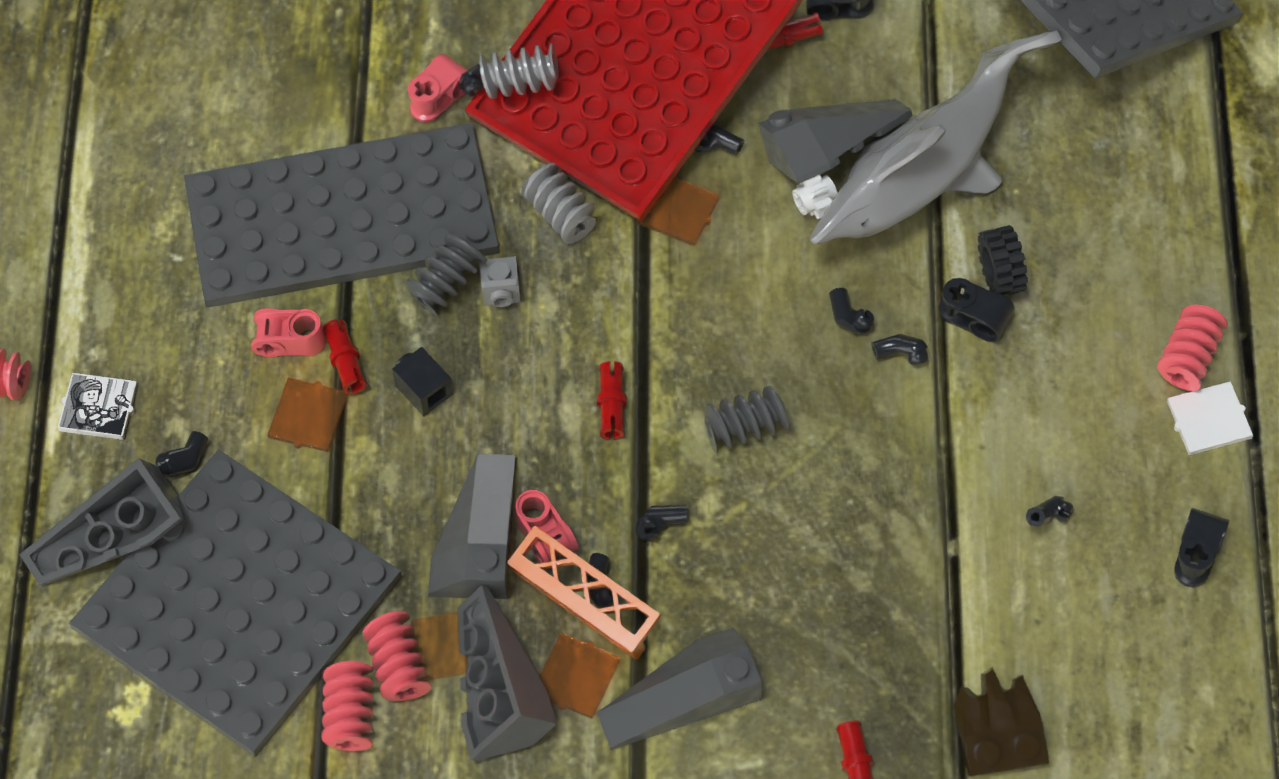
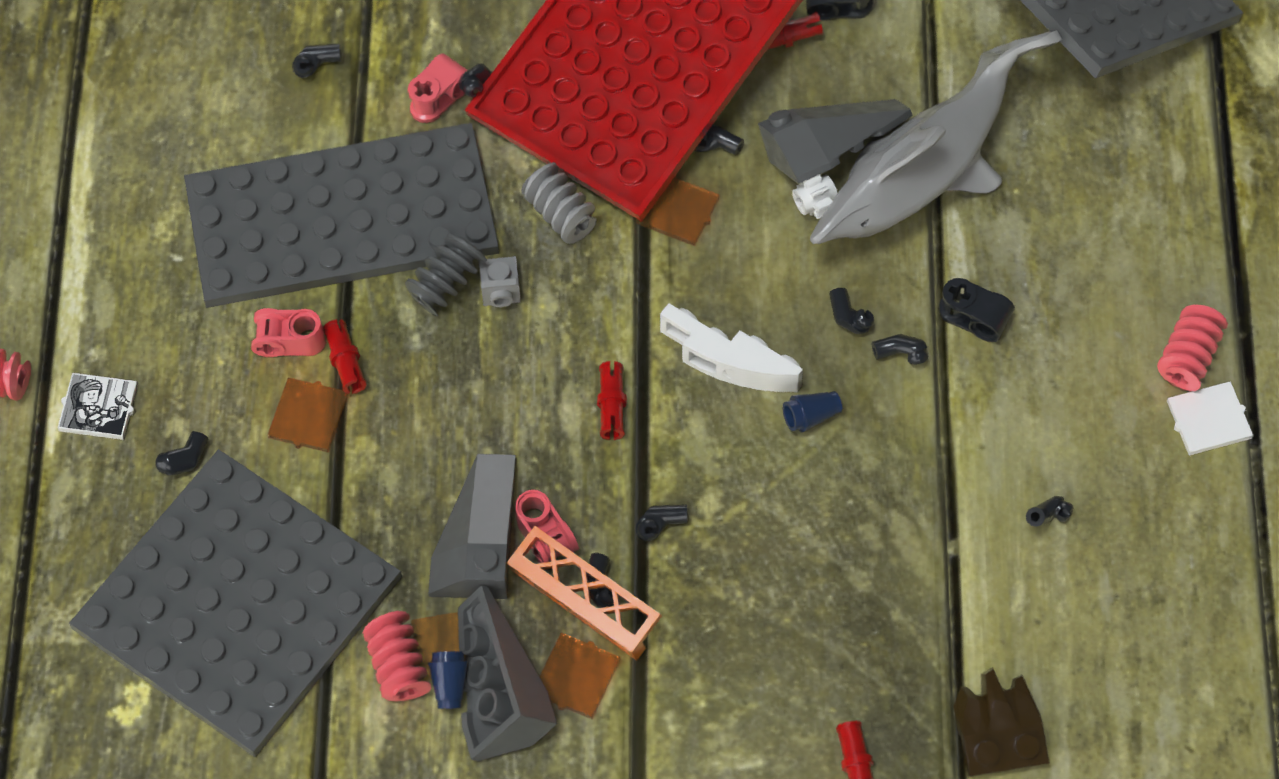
dark grey wedge [19,458,183,586] -> none
coral piece [322,661,374,751] -> none
black brick [392,347,453,417] -> none
light grey piece [480,43,559,99] -> none
dark grey wedge [597,628,762,751] -> none
dark grey piece [704,386,789,452] -> none
black tyre [978,225,1028,296] -> none
black piece [1174,508,1230,587] -> none
none -> black arm [292,44,341,78]
none -> dark blue cone [428,651,468,709]
none -> white slope [660,303,803,392]
none -> dark blue cone [782,391,842,432]

